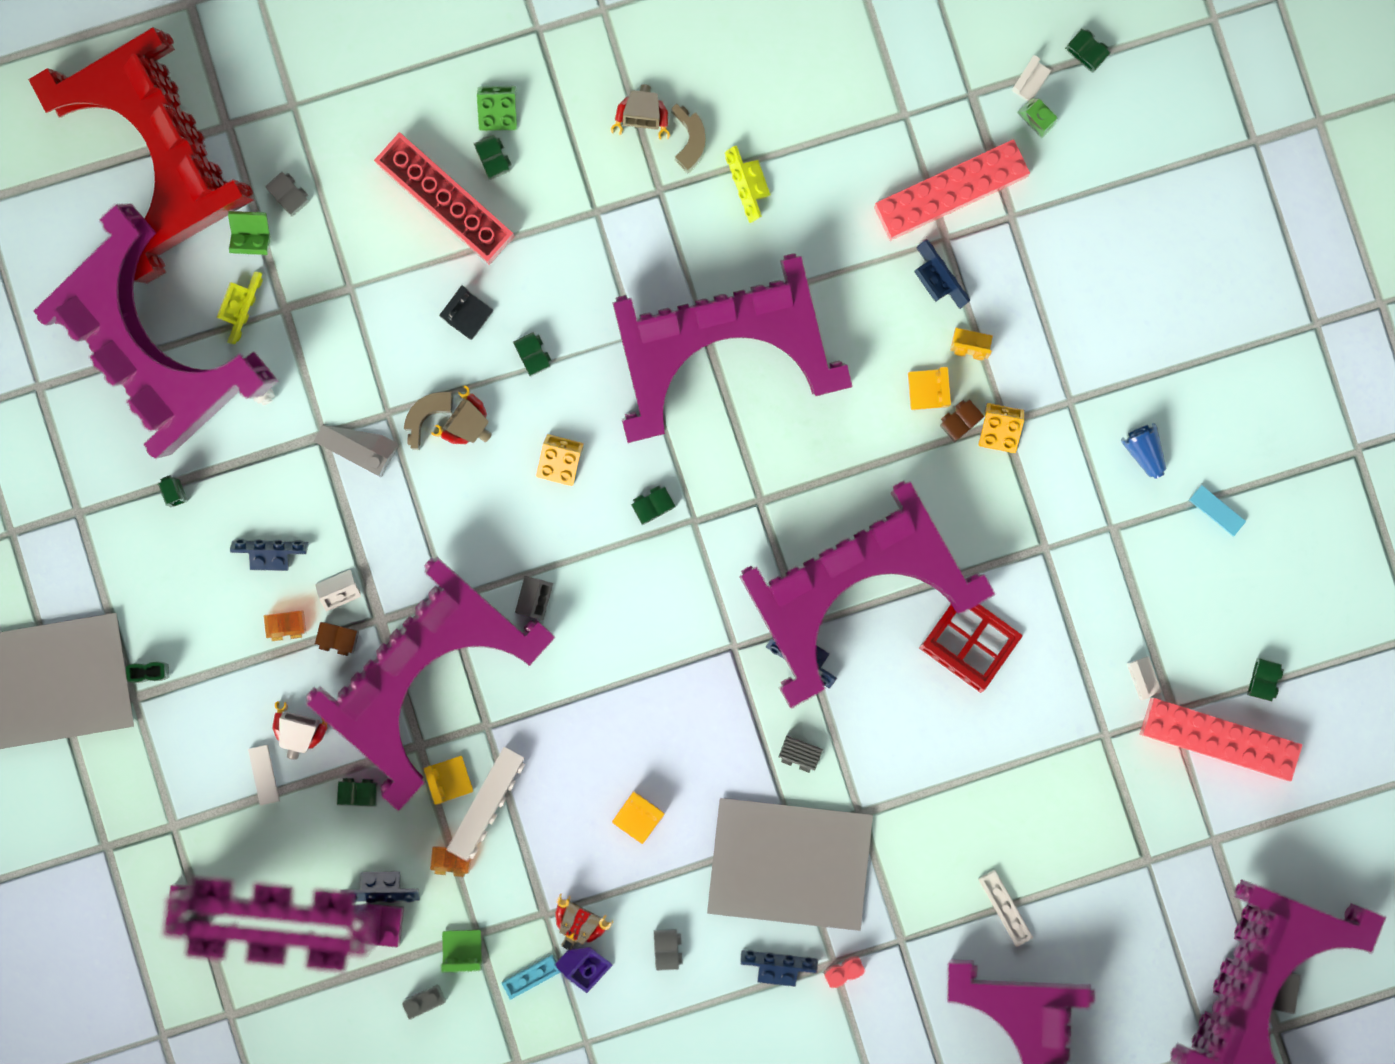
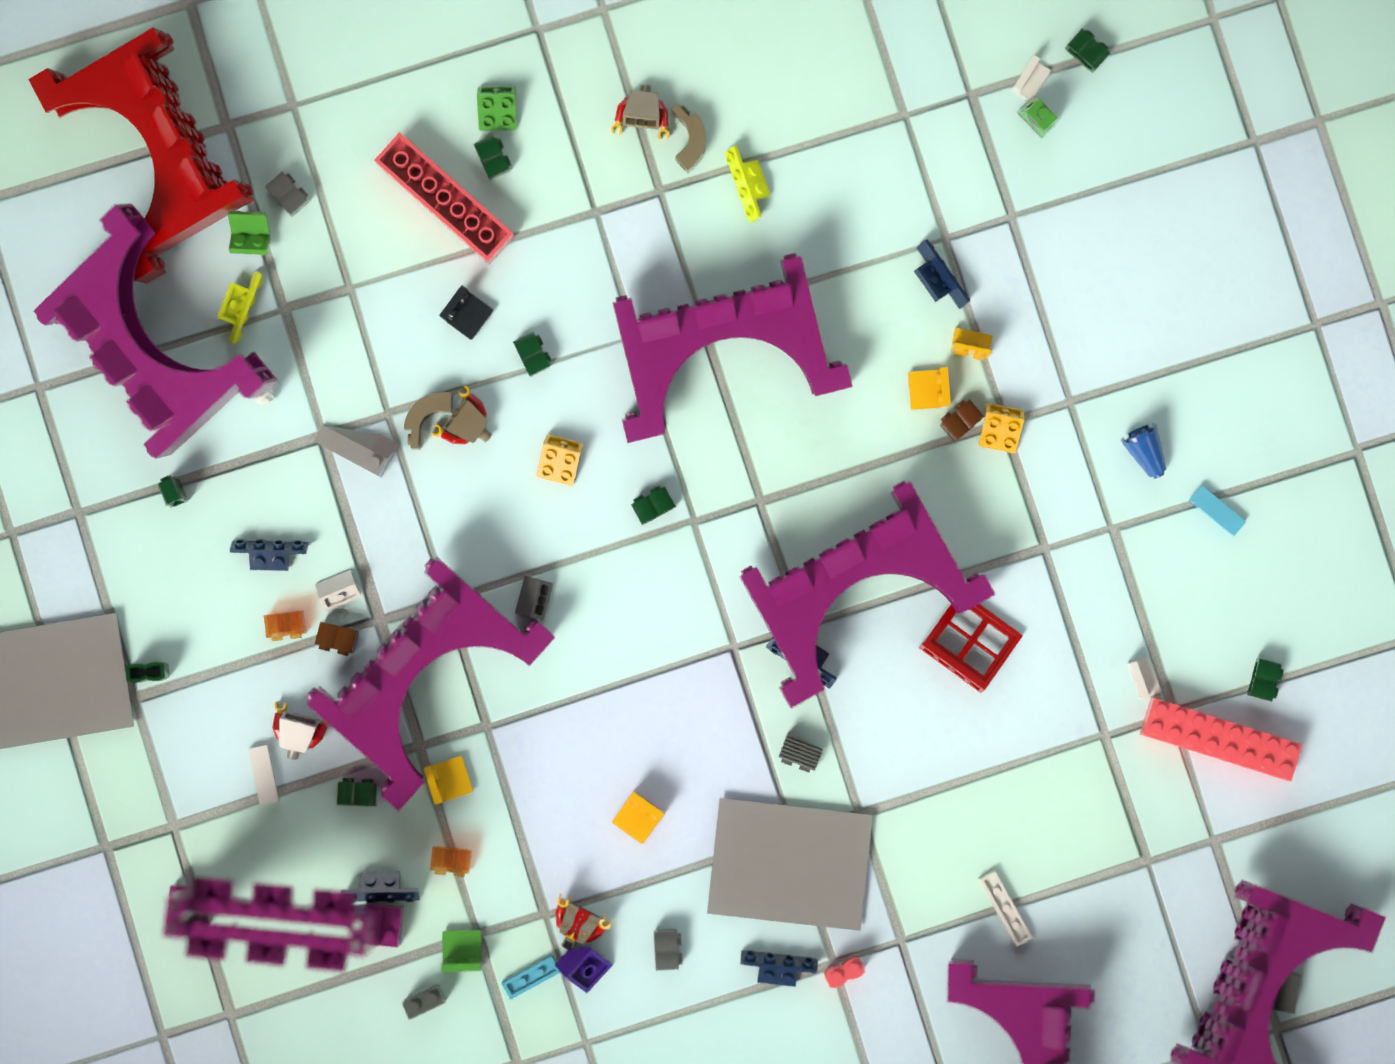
white brick [447,747,525,862] -> none
coral brick [874,139,1030,241] -> none

